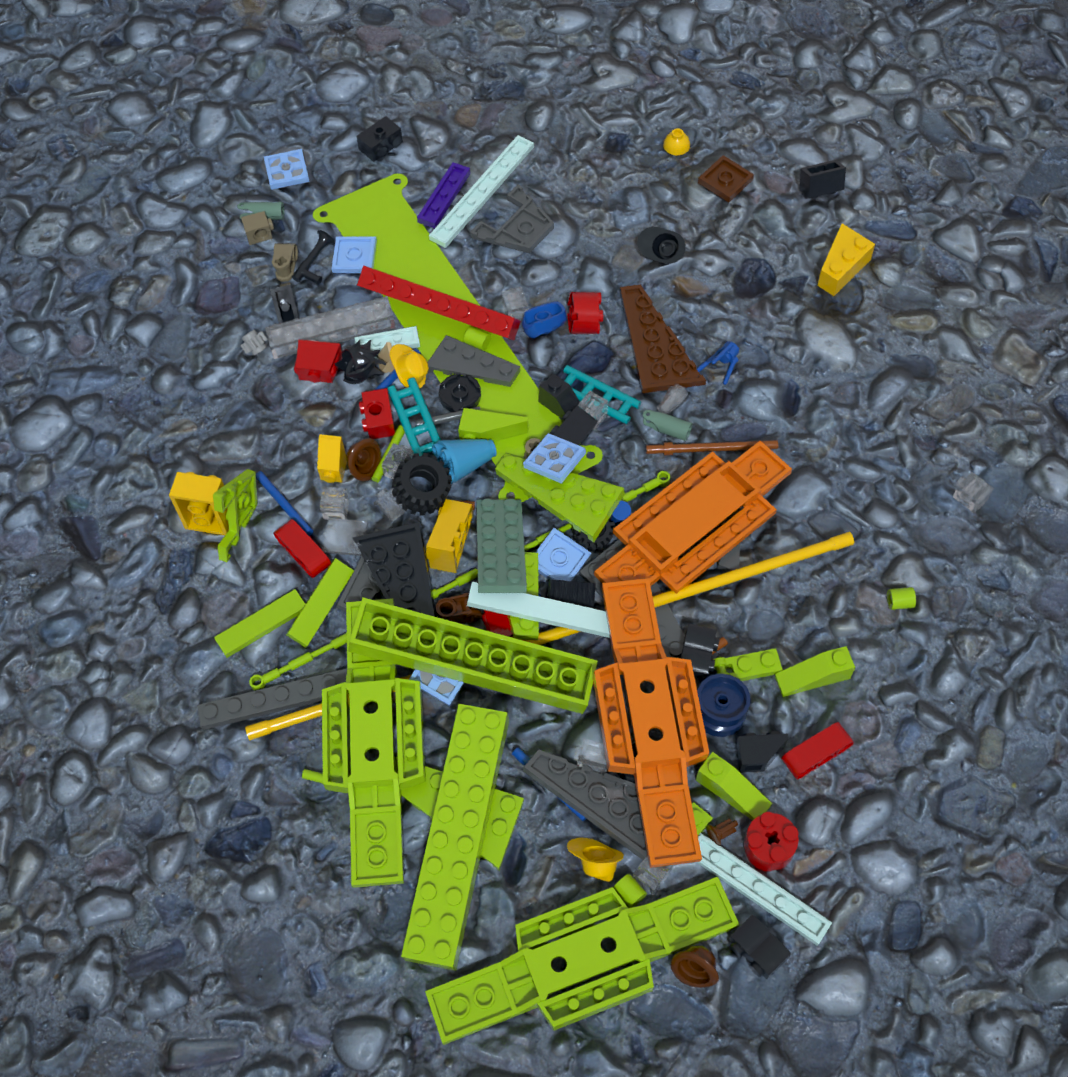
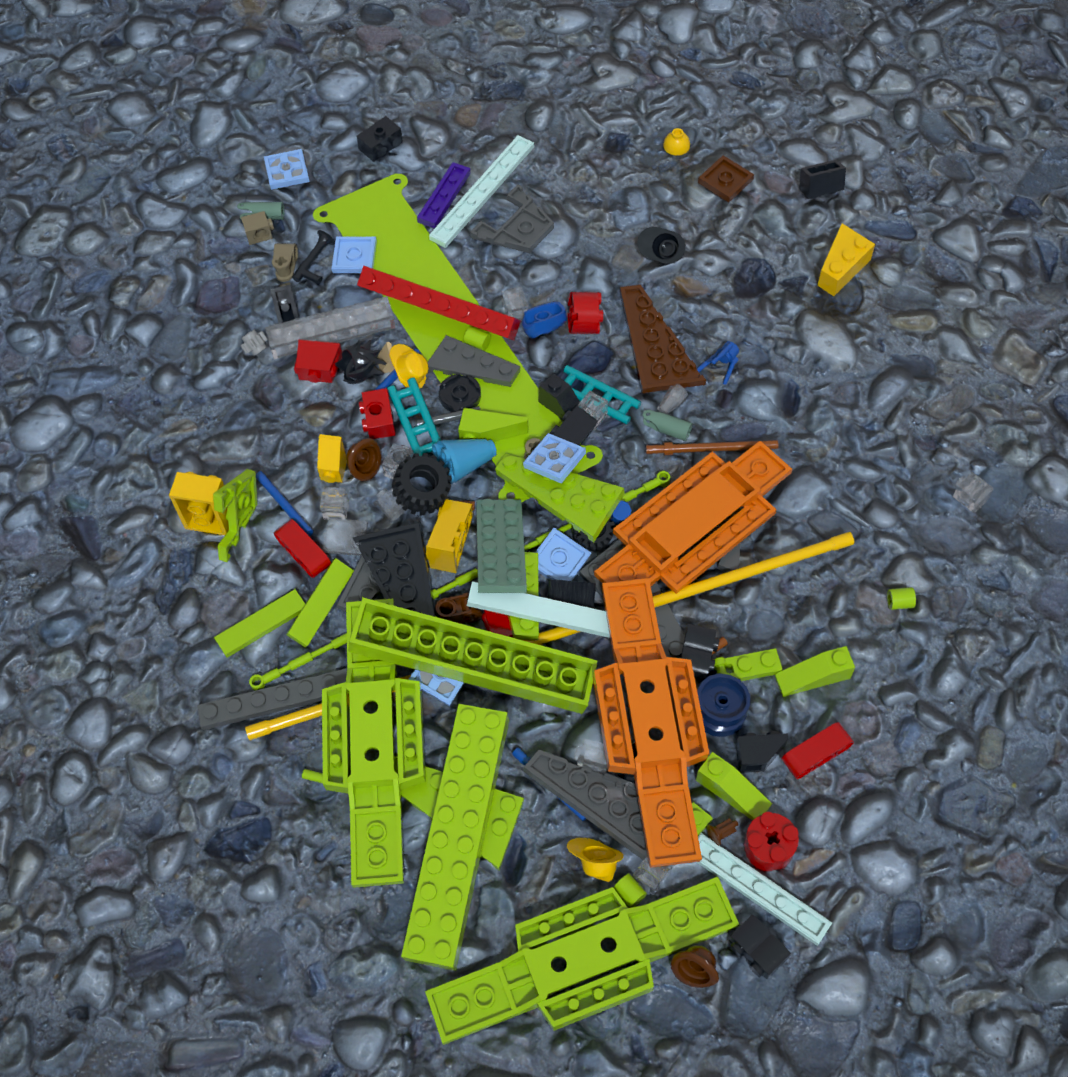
light aqua tile [354,326,420,355] -> none
lime bar [372,425,405,483] -> none

